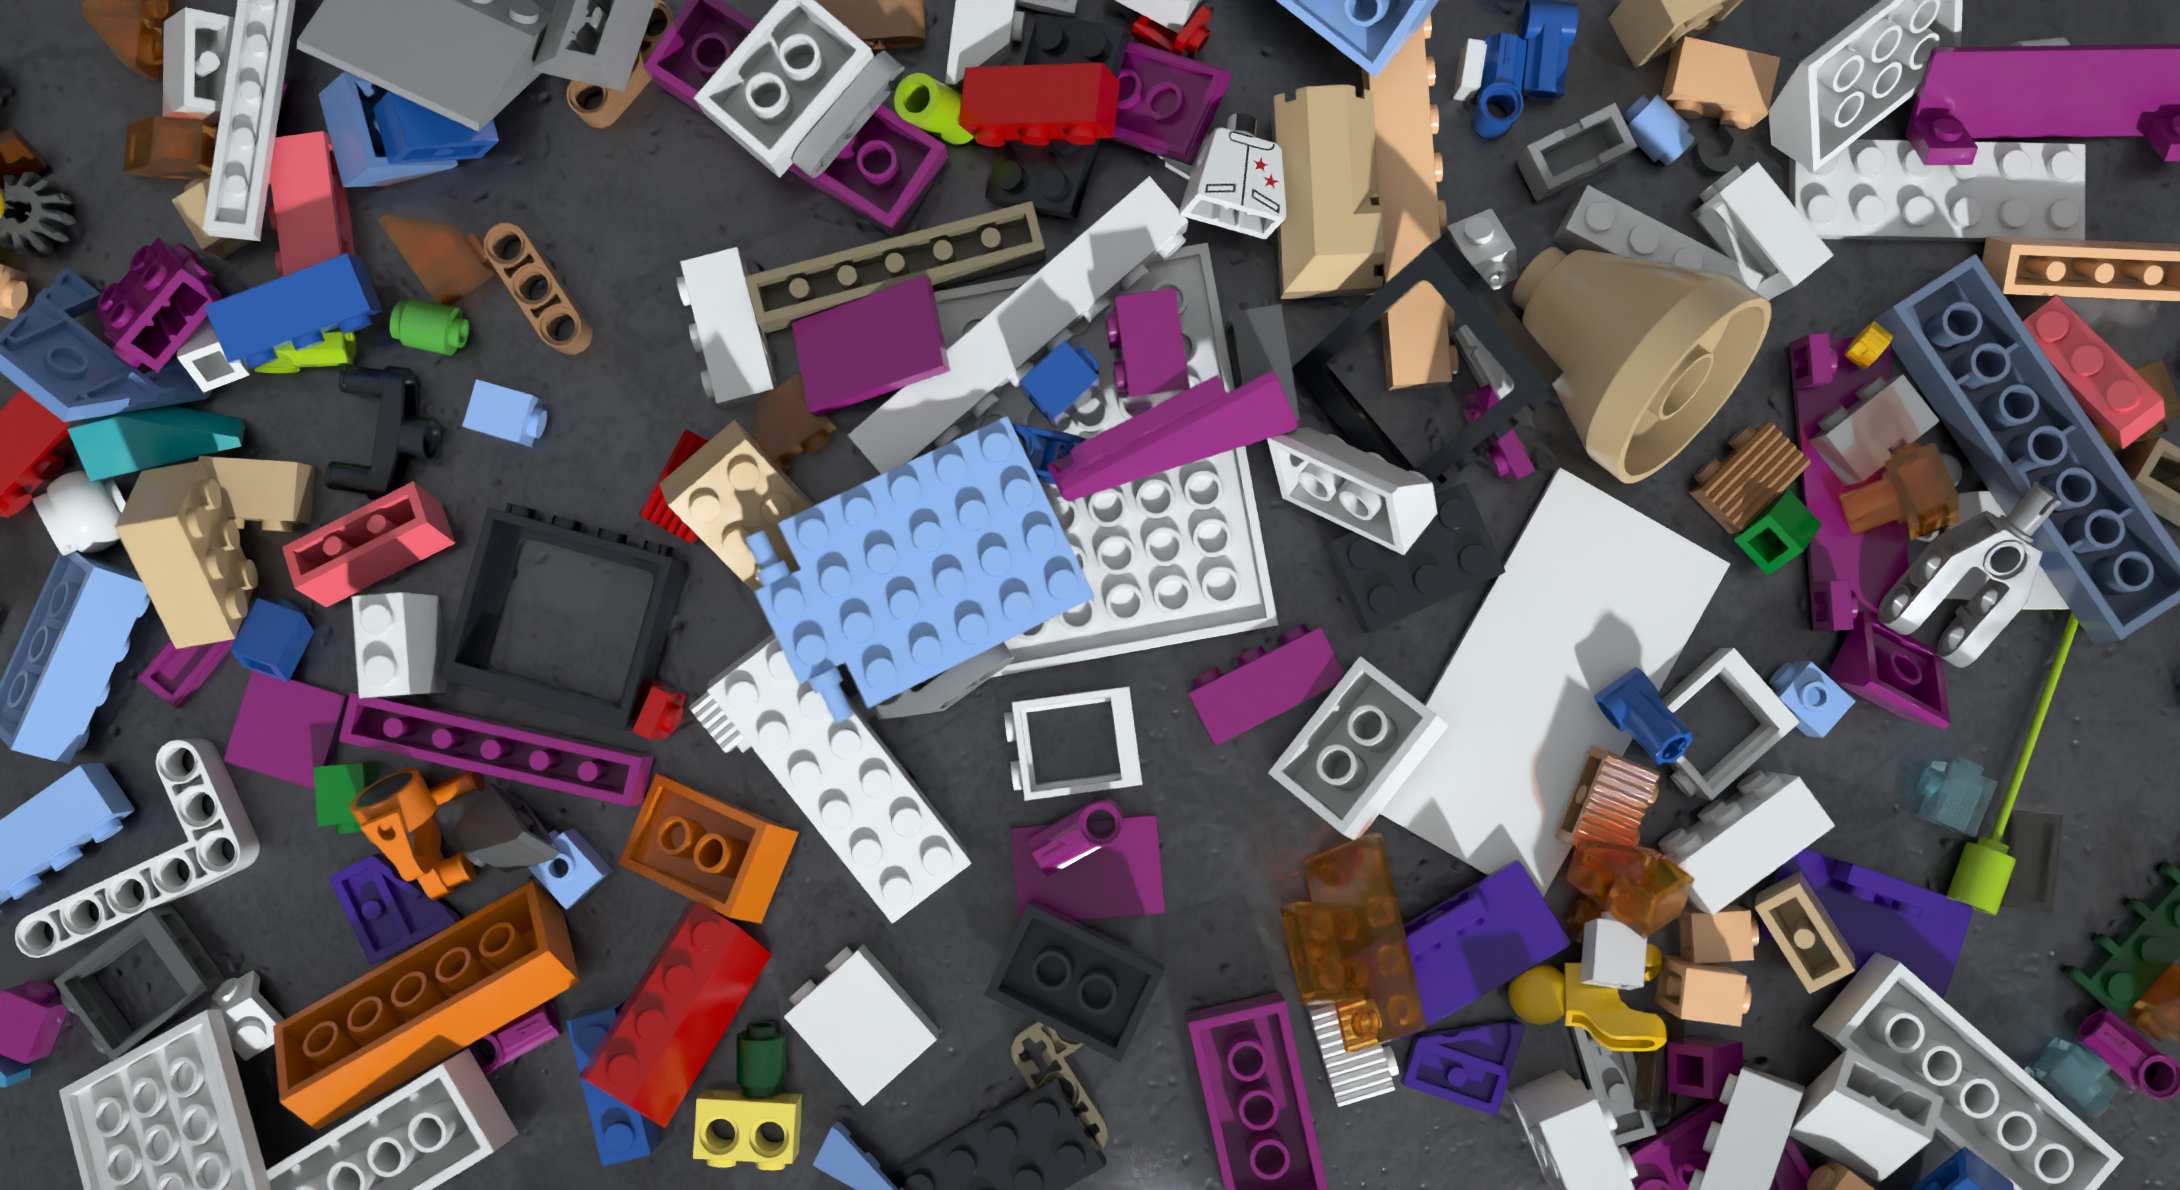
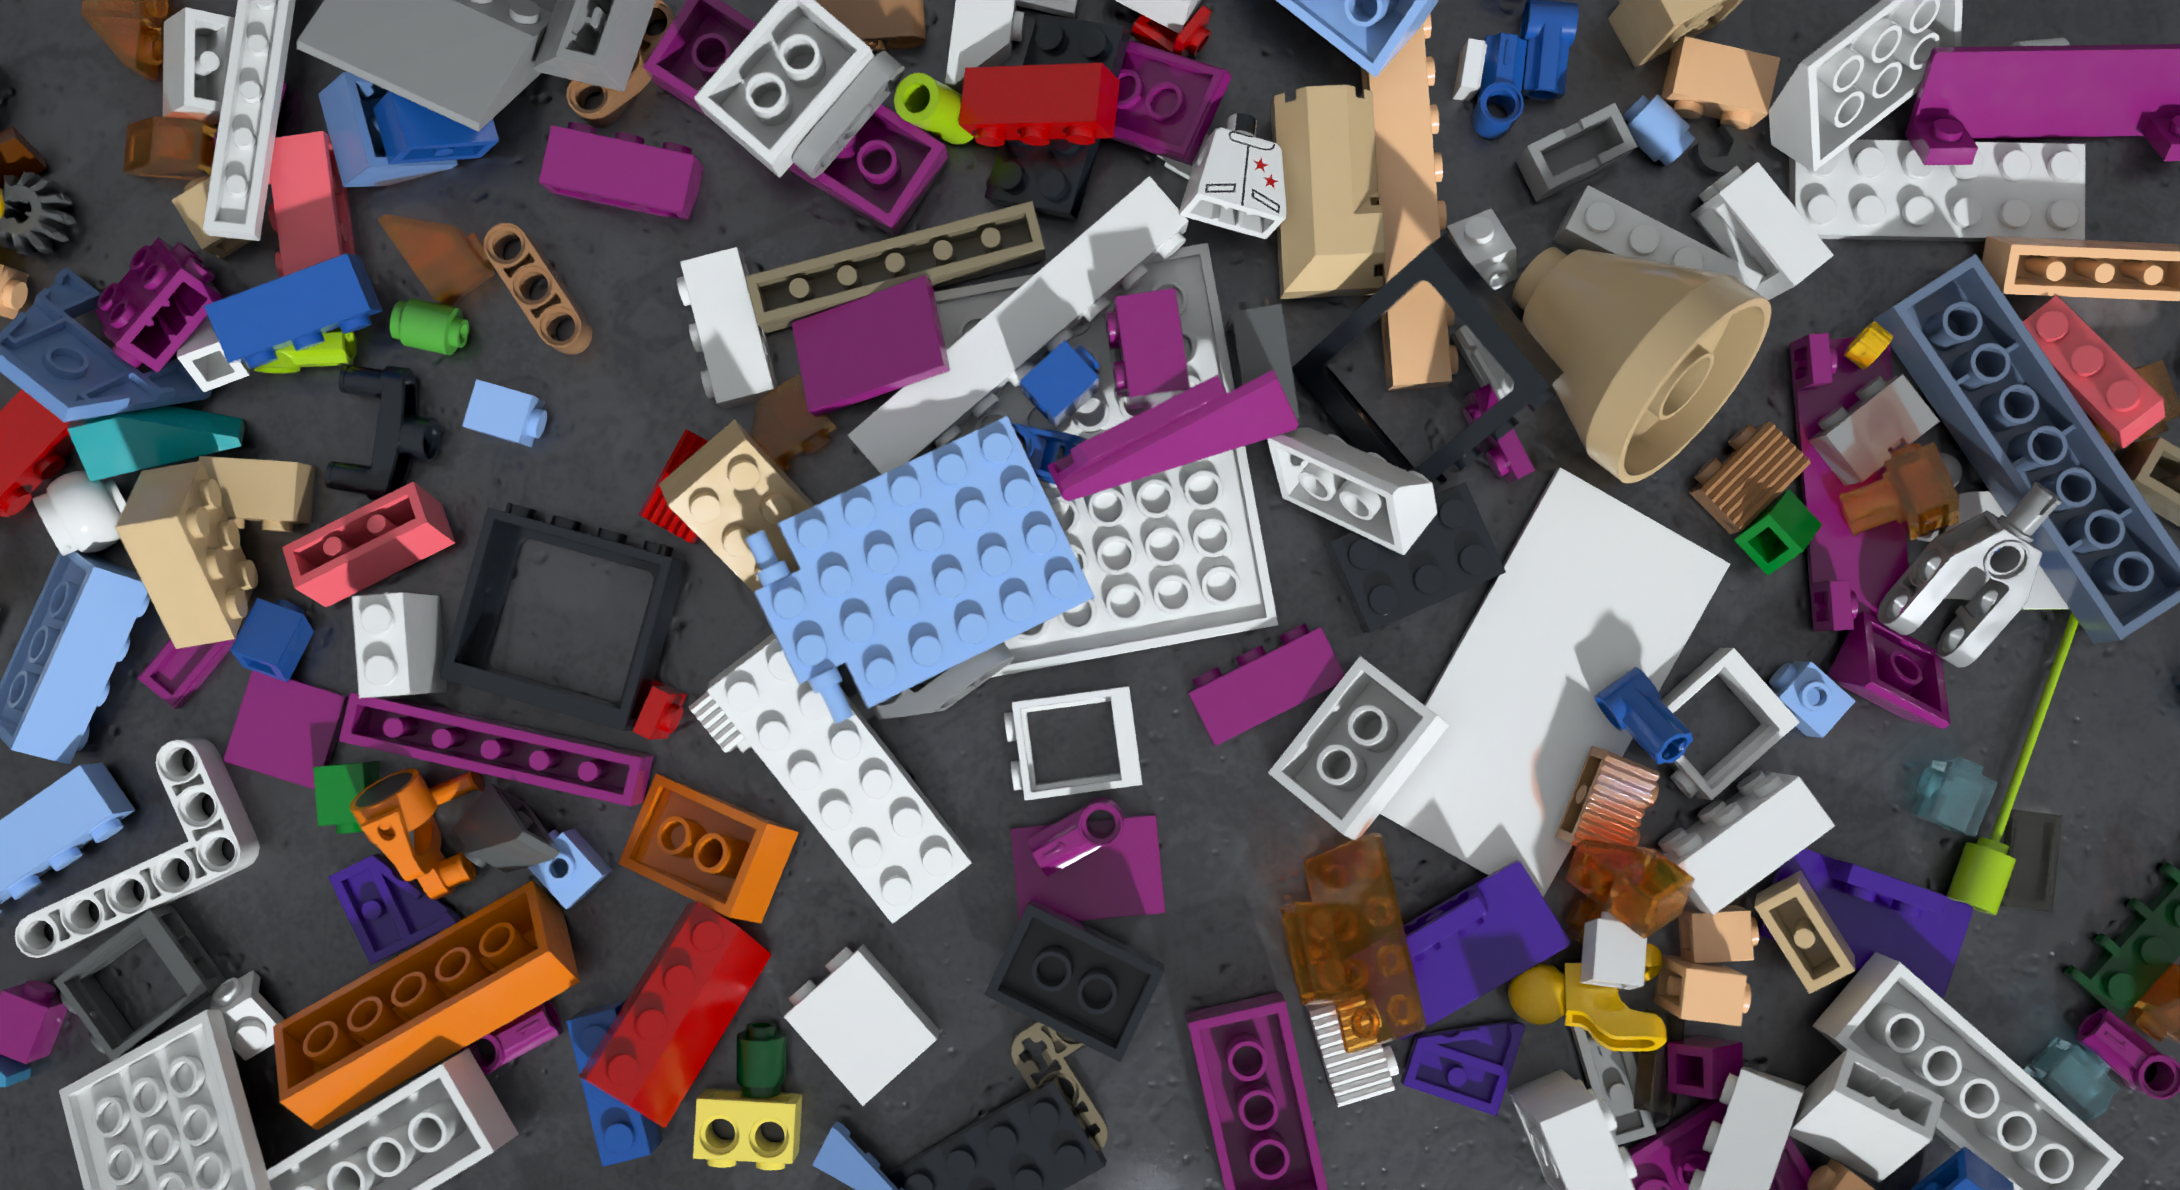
none -> magenta brick [539,122,704,223]

